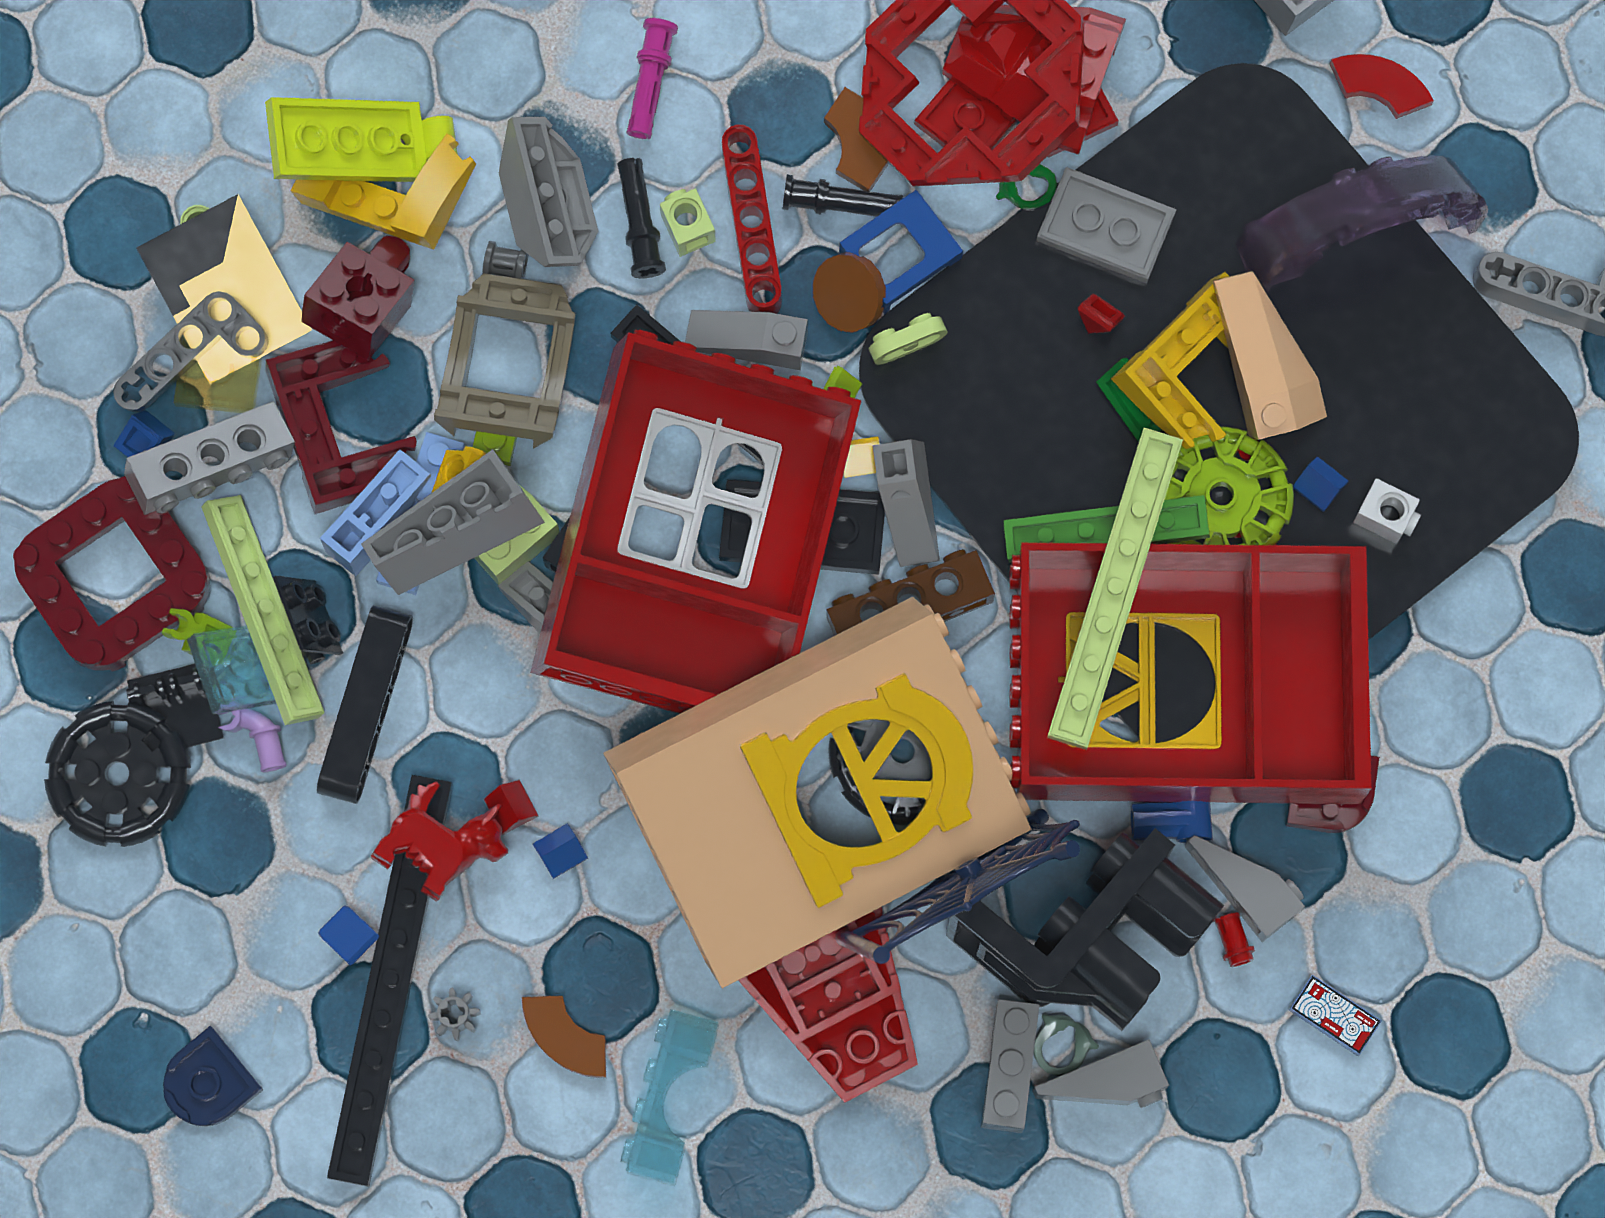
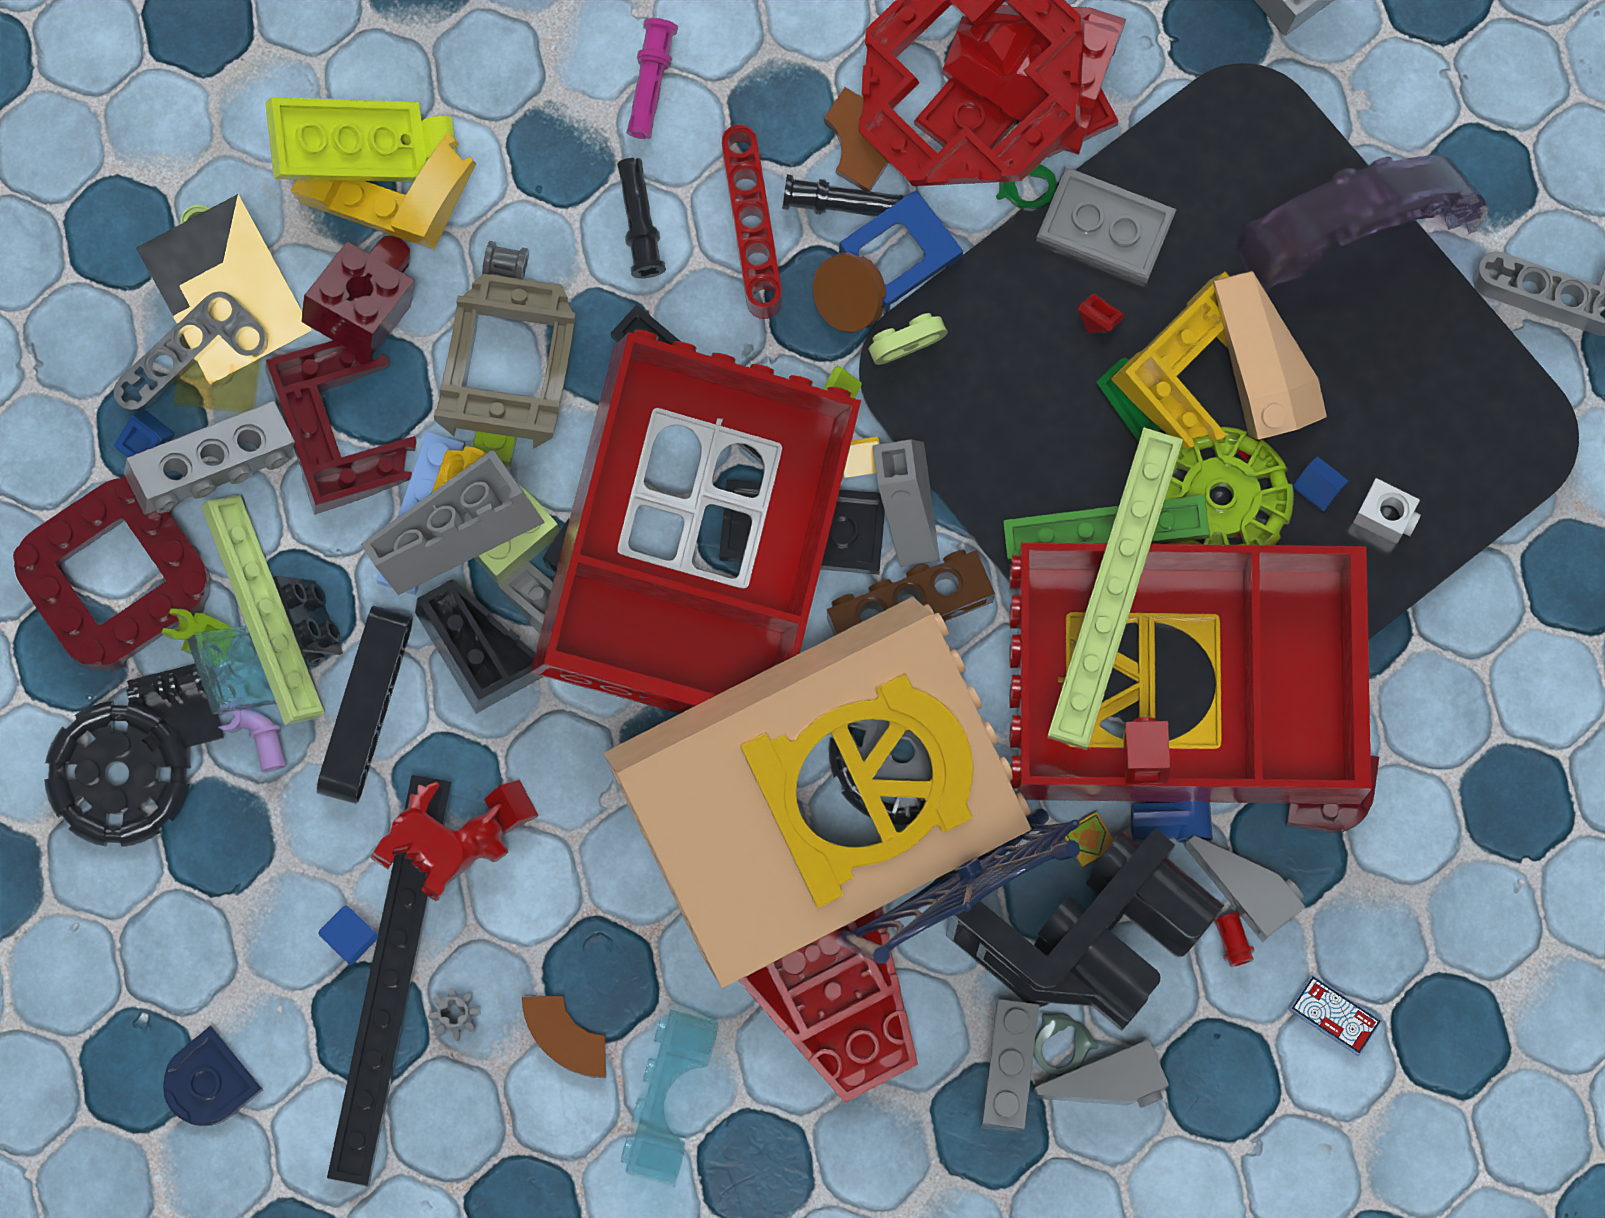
light blue slope [320,450,431,577] -> none
light grey wedge [498,117,598,267] -> none
blue slope [532,823,588,879] -> none
yellowish green brick [660,188,716,257] -> none
light grey slope [685,310,808,371] -> none
red tile [1330,54,1434,119] -> none
none -> black wedge [415,579,543,714]
none -> tile [1064,812,1114,869]
none -> red brick [1123,717,1170,784]

